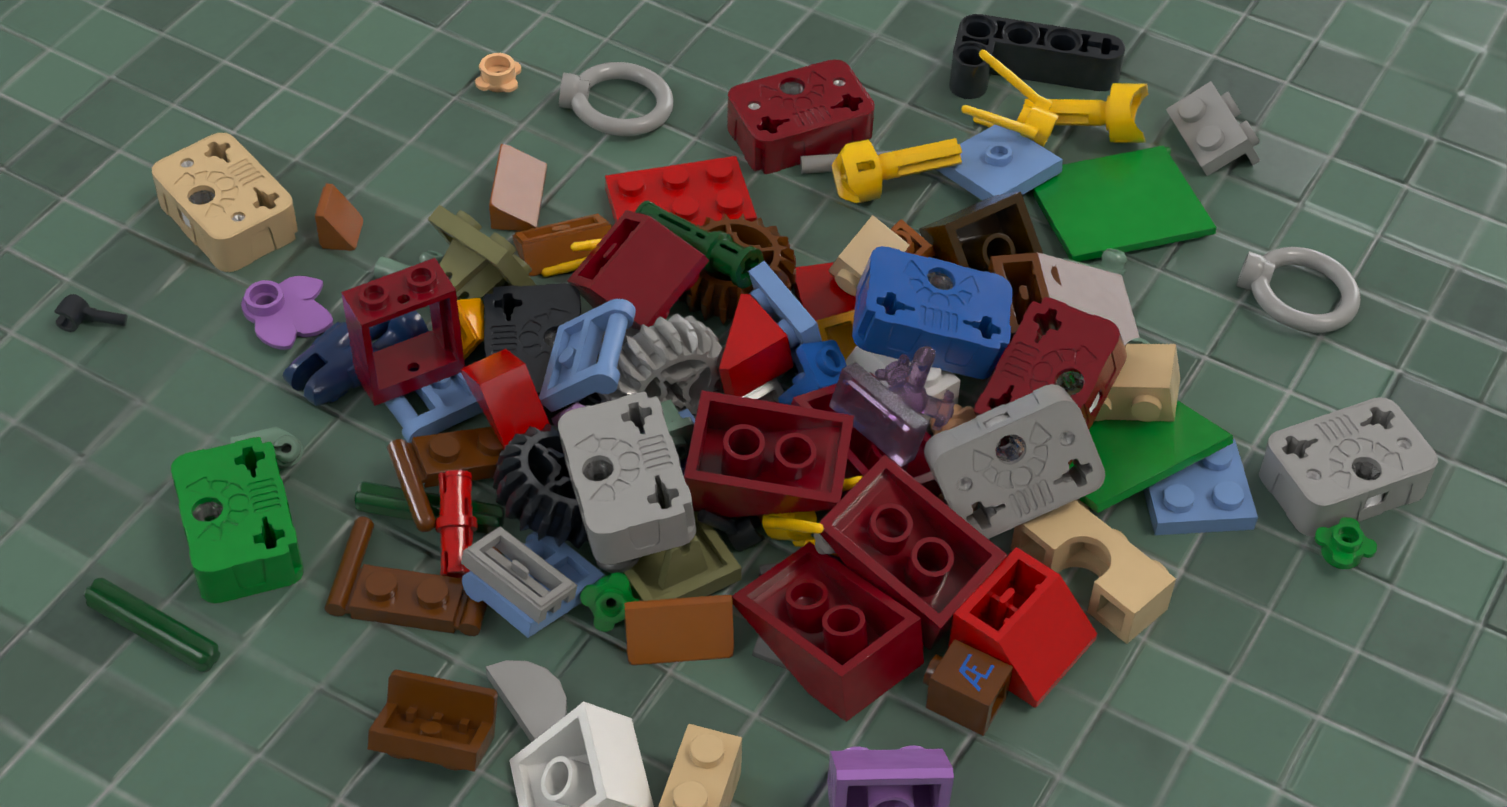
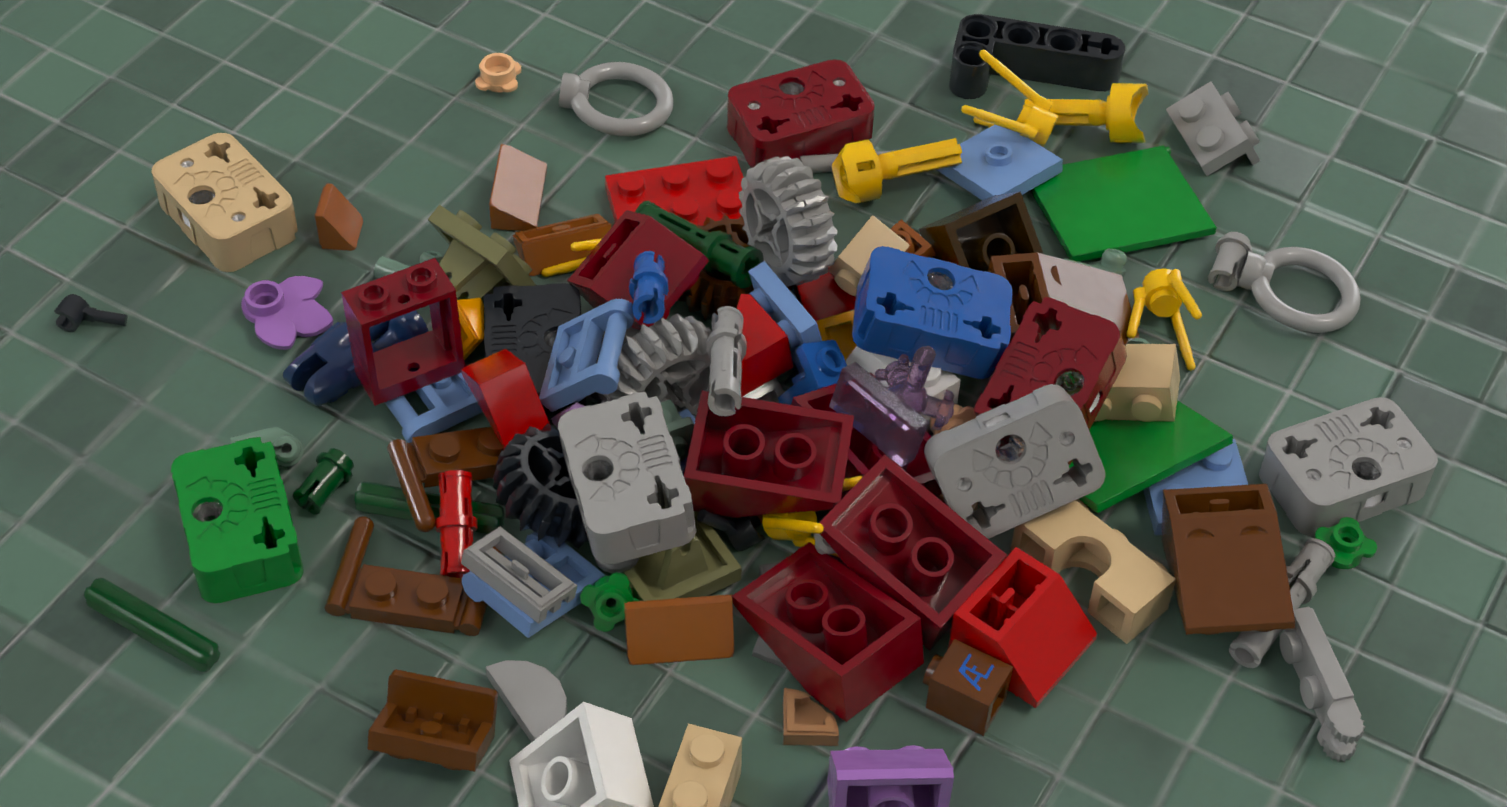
none -> dark green pin [292,448,354,514]
none -> blue pin [629,251,669,324]
none -> light grey pin [706,306,747,417]
none -> light grey gear [739,156,838,286]
none -> medium nougat tile [783,688,839,746]
none -> yellow plant [1126,268,1202,371]
none -> reddish brown slope [1162,484,1295,635]
none -> light grey pin [1208,232,1253,291]
none -> light grey pin [1229,538,1336,668]
none -> light grey hinge [1280,606,1365,762]

